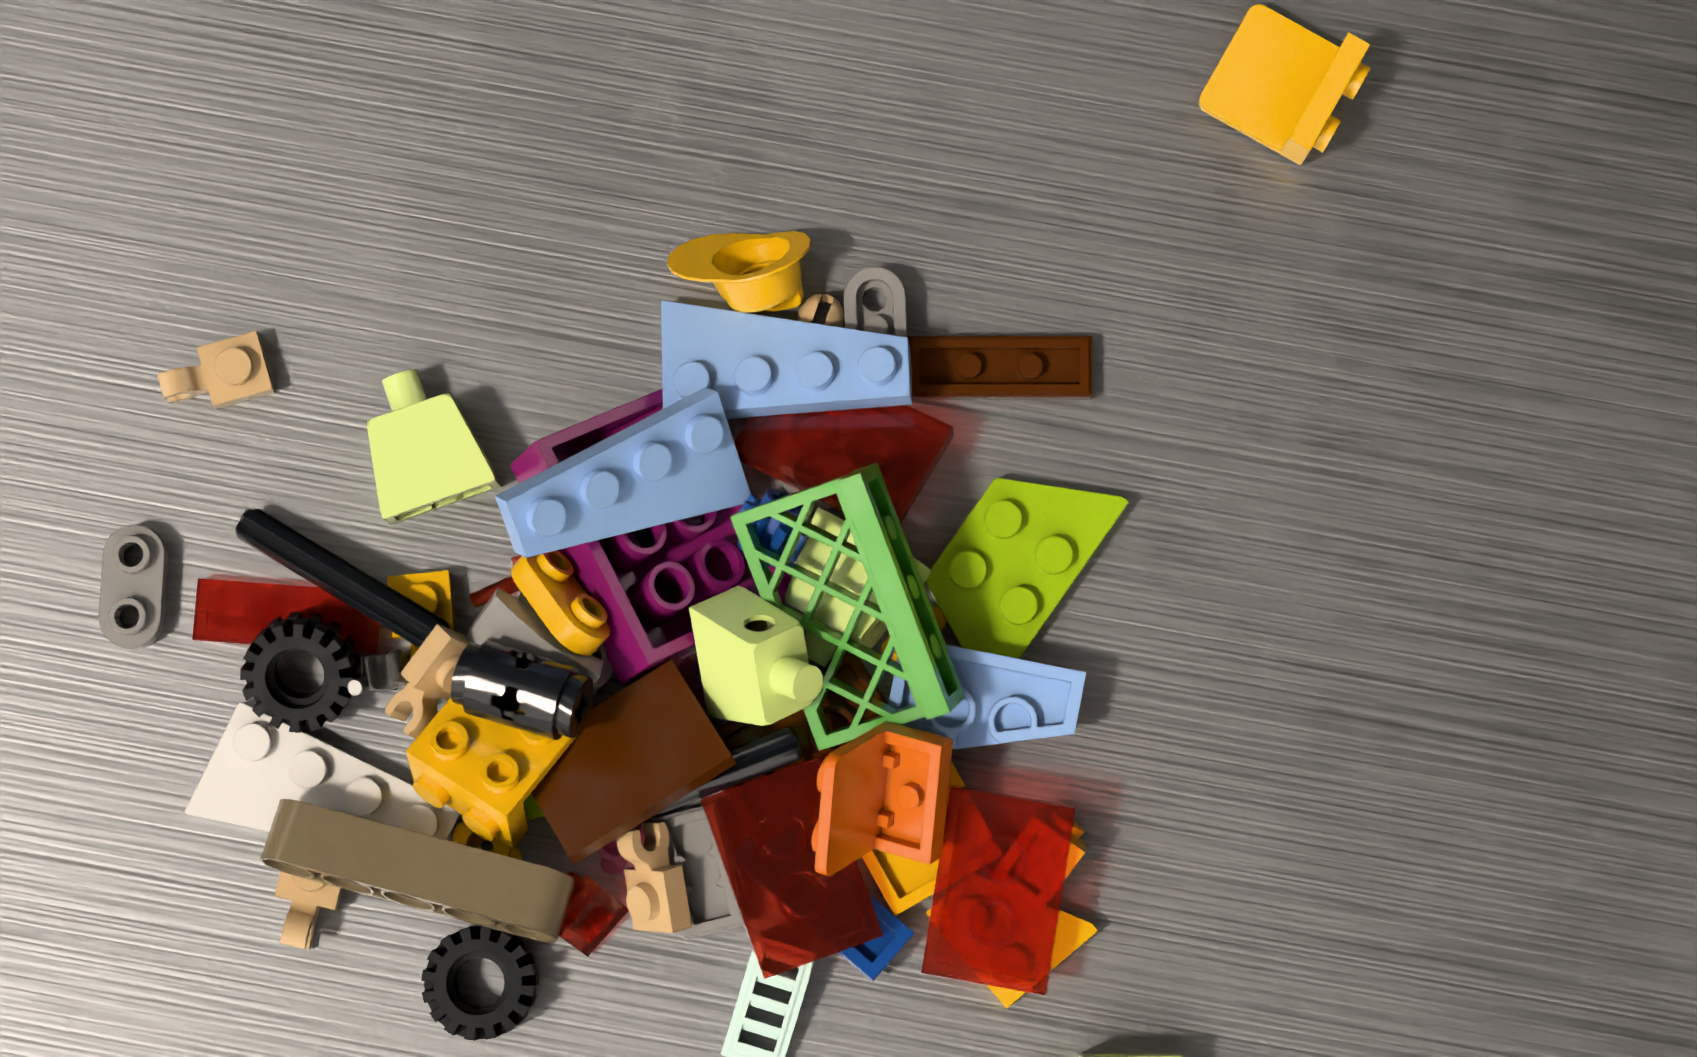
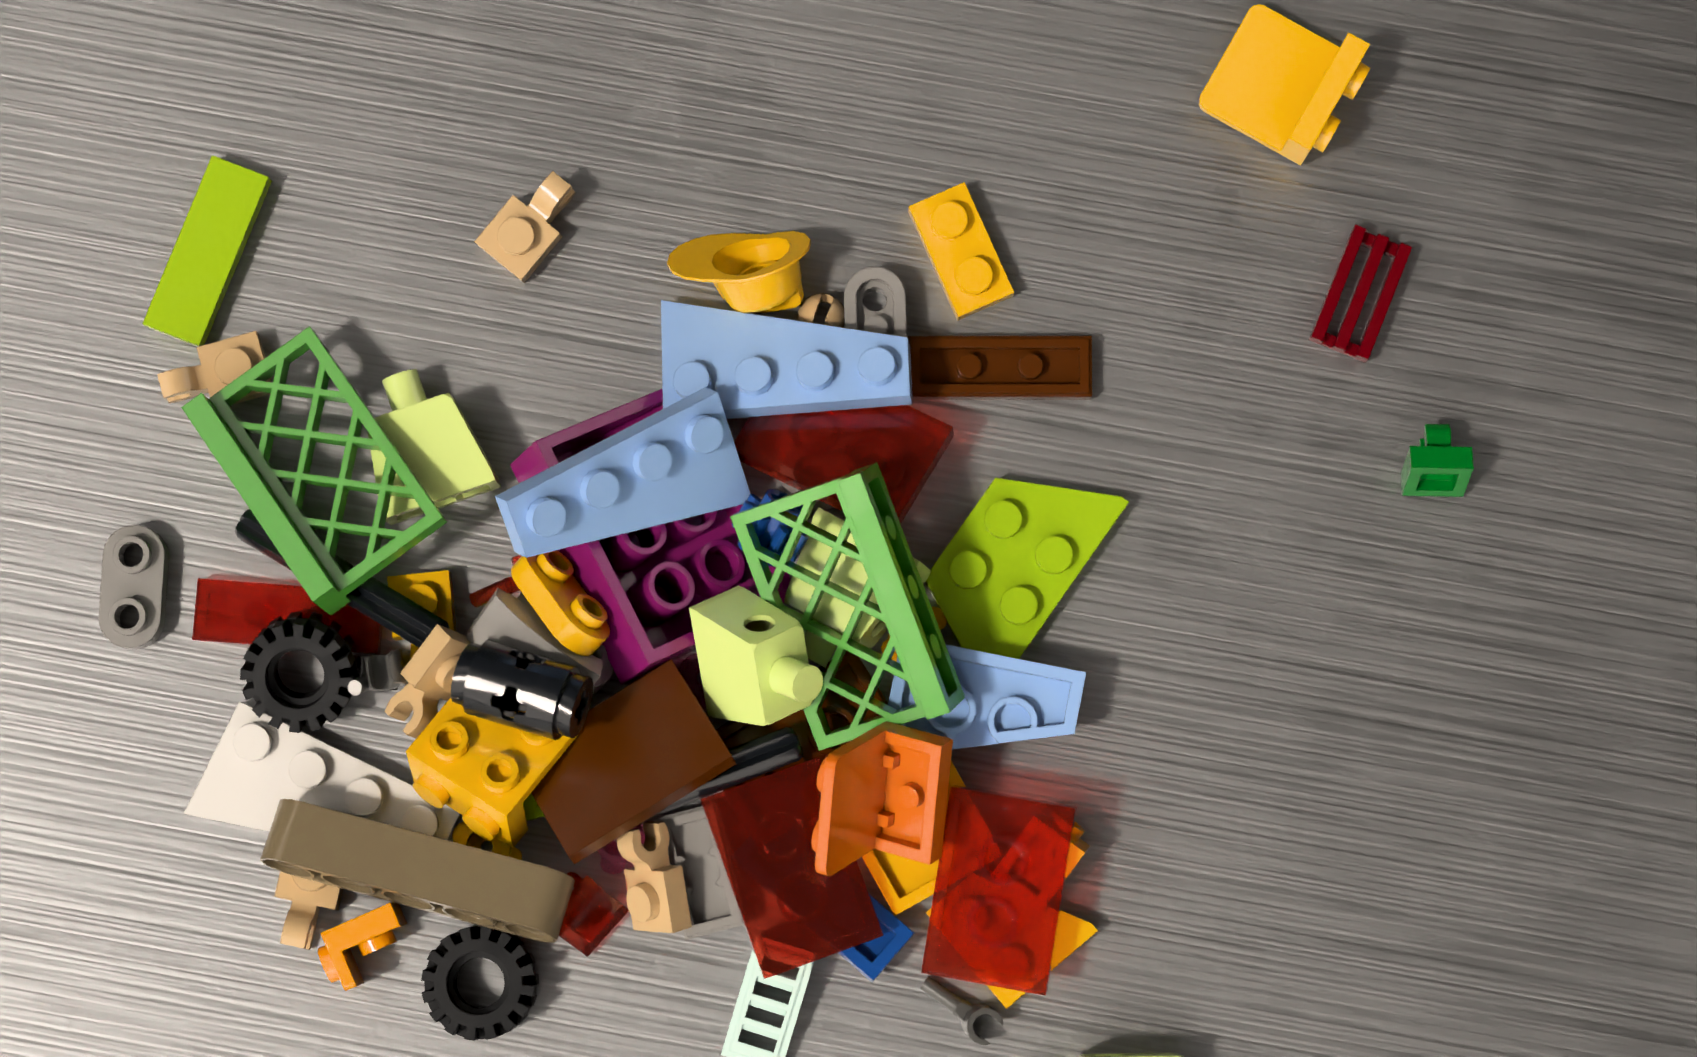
none -> lime tile [142,155,272,347]
none -> bright green fence [181,326,447,615]
none -> light orange bracket [318,902,408,991]
none -> tan plate [474,171,576,283]
none -> yellow plate [908,182,1014,321]
none -> dark grey hand [920,976,1003,1045]
none -> dark red tile [1309,224,1412,363]
none -> green tile [1401,424,1474,497]

